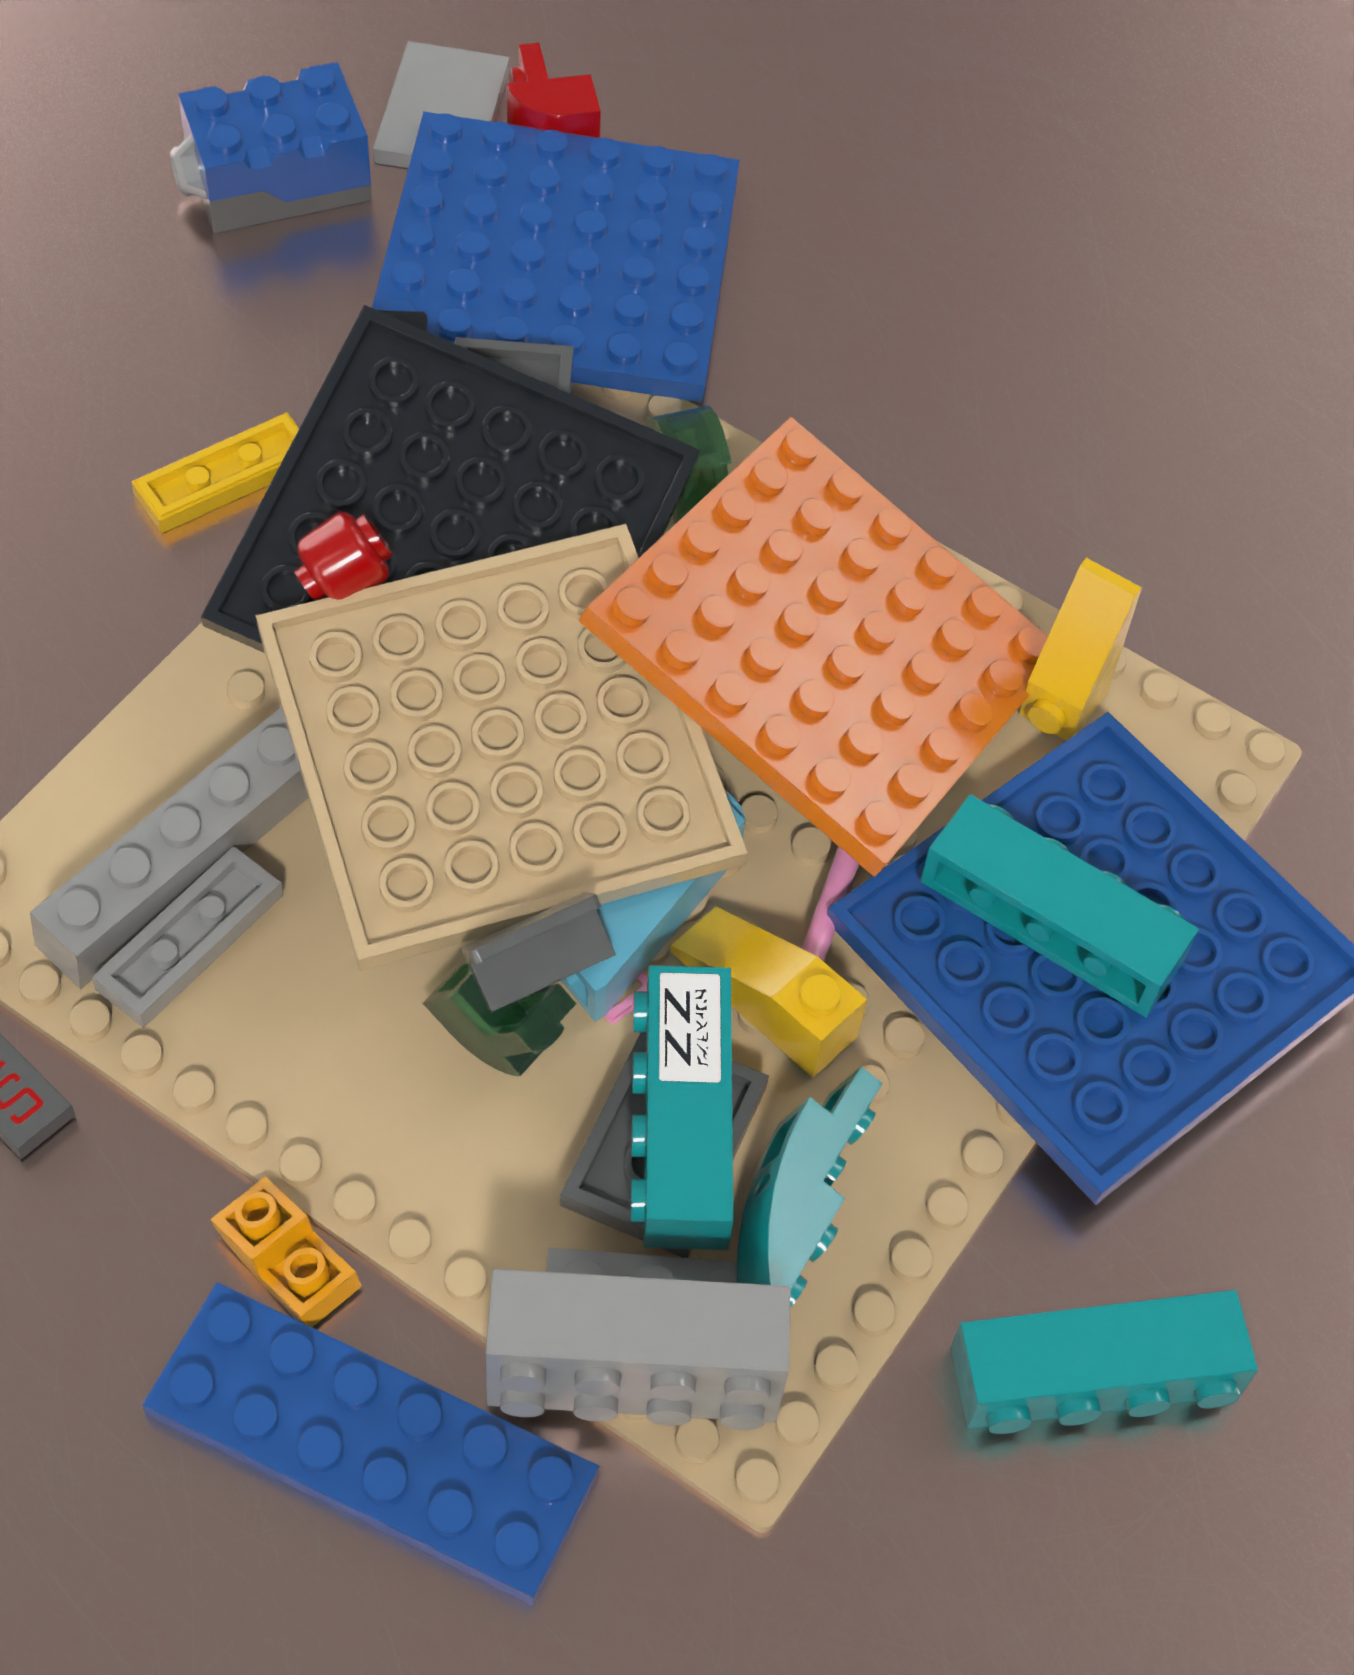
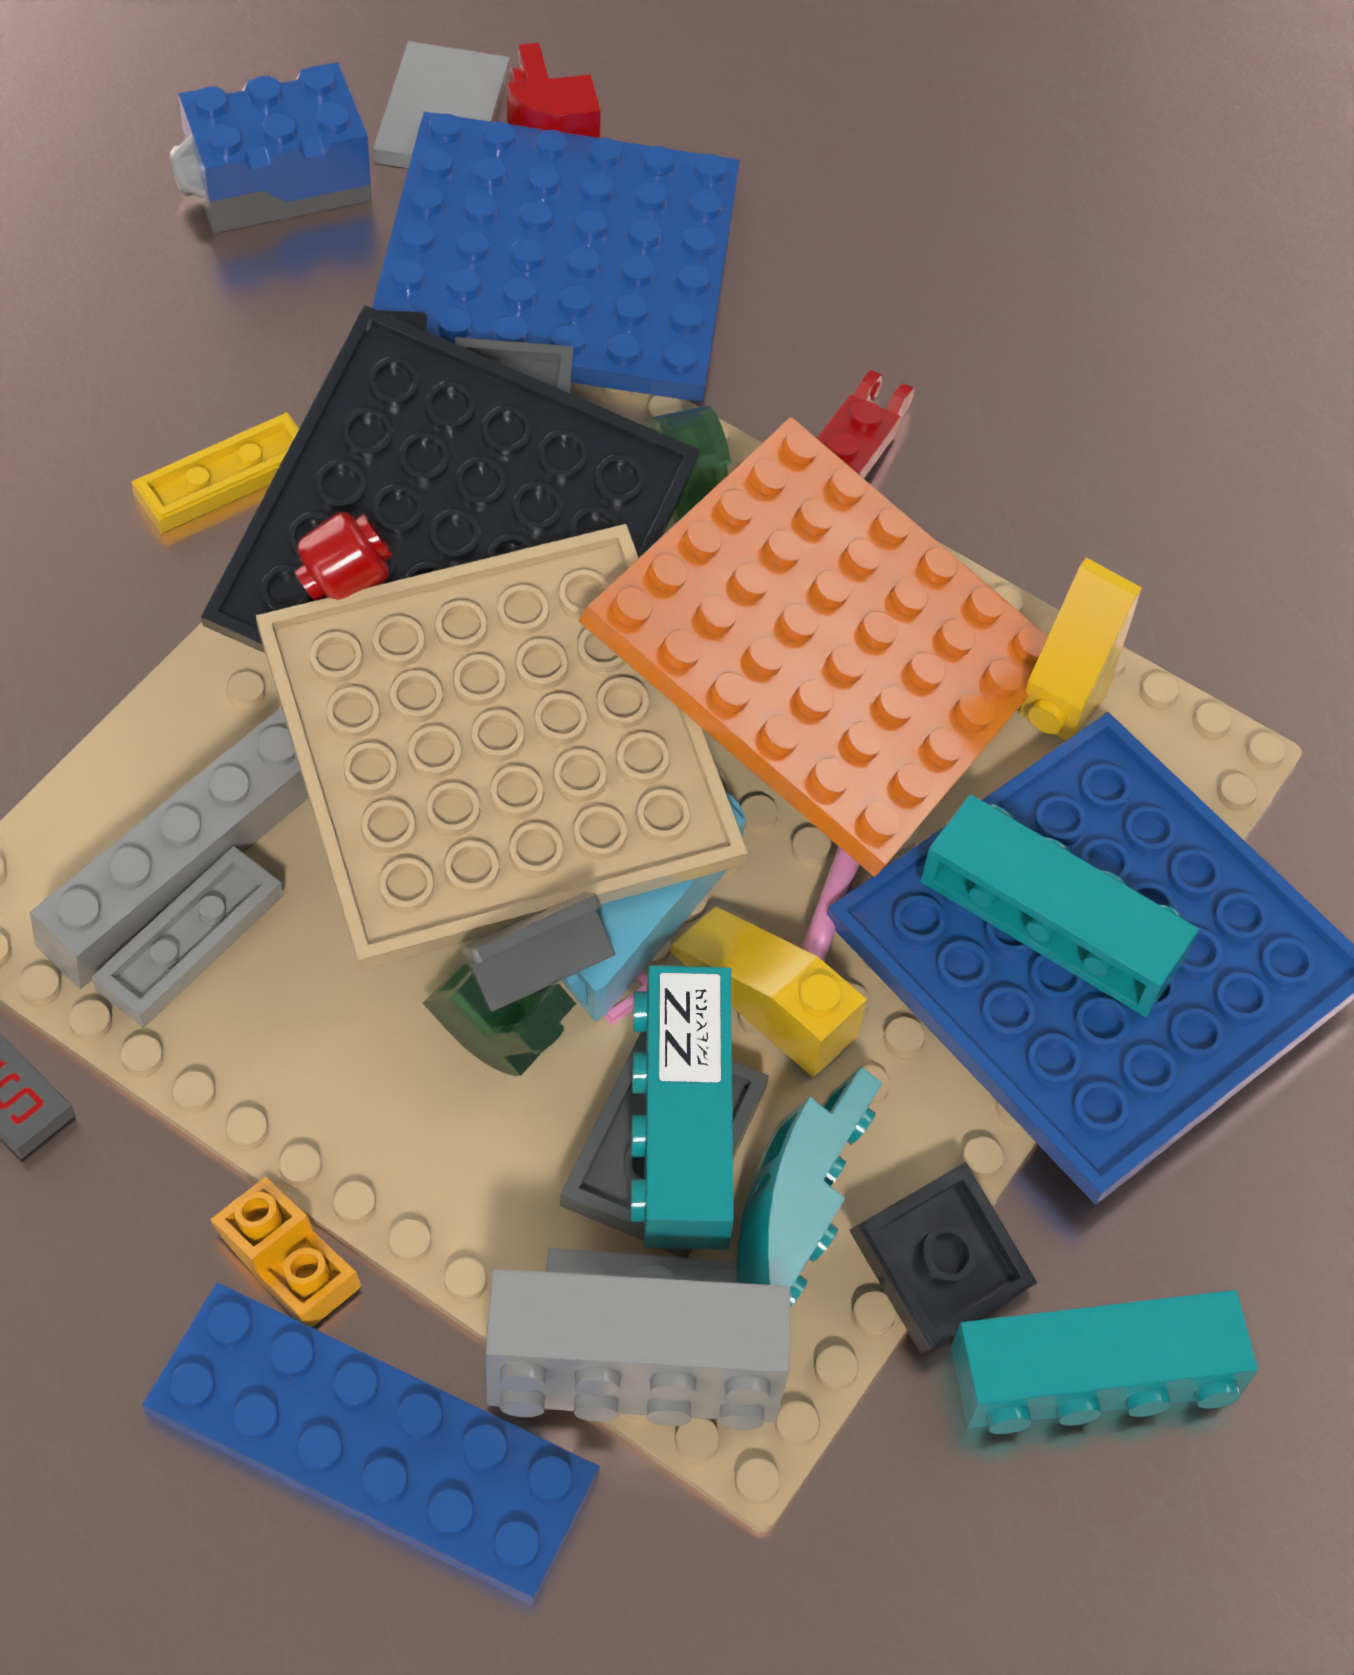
none -> red hinge [817,370,914,479]
none -> black tile [849,1162,1038,1354]

